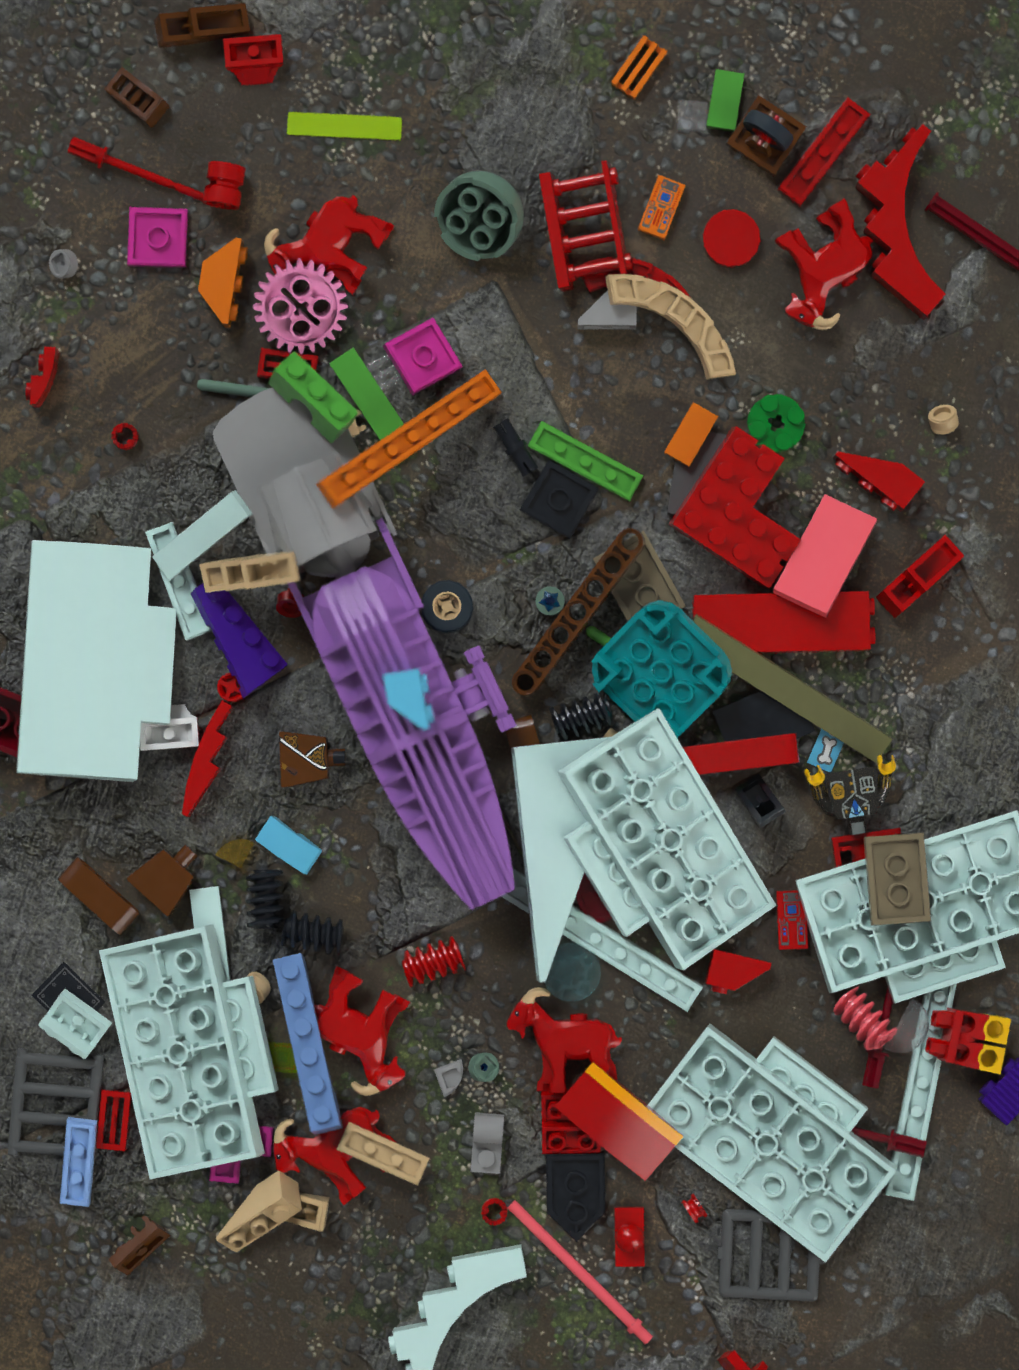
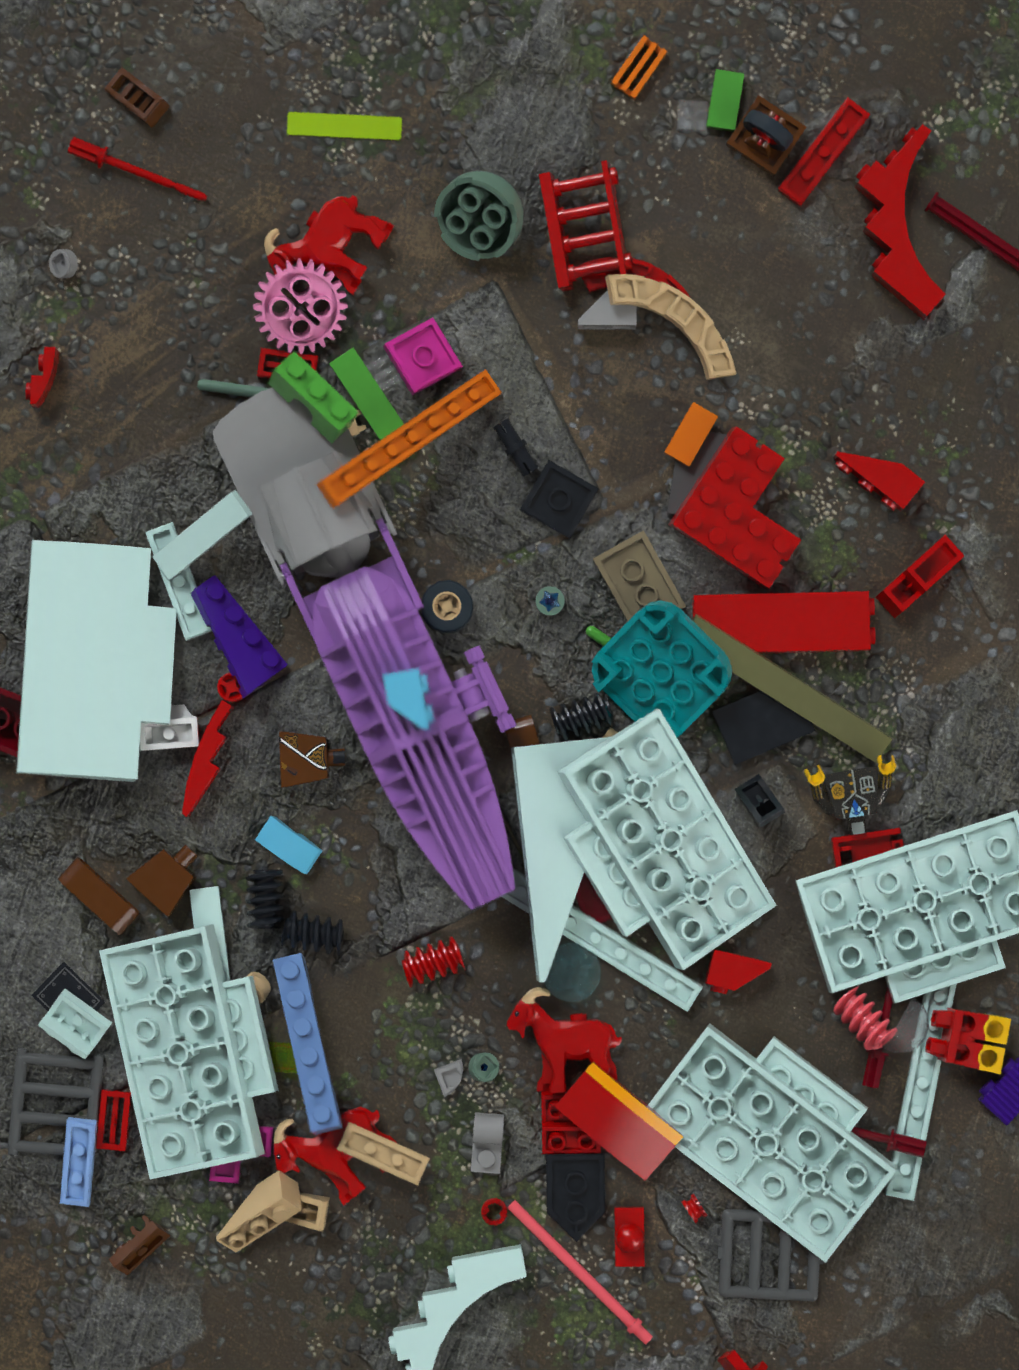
red bush [111,423,139,450] -> none
dark pink tile [127,207,188,268] -> none
reddish brown slope [154,3,250,48] -> none
orange slope [198,238,248,328] -> none
tan slope [199,551,300,593] -> none
red wheel [202,161,246,210] -> none
clear yellow tile [215,839,255,868] -> none
red slope [223,34,284,85] -> none
red tile [276,588,305,618] -> none
red animal [314,966,411,1096] -> none
reddish brown beam [512,528,645,695] -> none
bright green tile [528,421,643,502] -> none
orange tile [638,175,686,240] -> none
red beam [683,733,800,775] -> none
red tile [702,209,760,268] -> none
green plate [747,394,805,453] -> none
coral tile [773,495,877,618] -> none
red animal [775,198,874,330] -> none
red tile [776,890,808,950] -> none
medium azure sticker [807,729,844,773] -> none
dark tan plate [864,833,931,926] -> none
tan tile [928,405,959,435] -> none

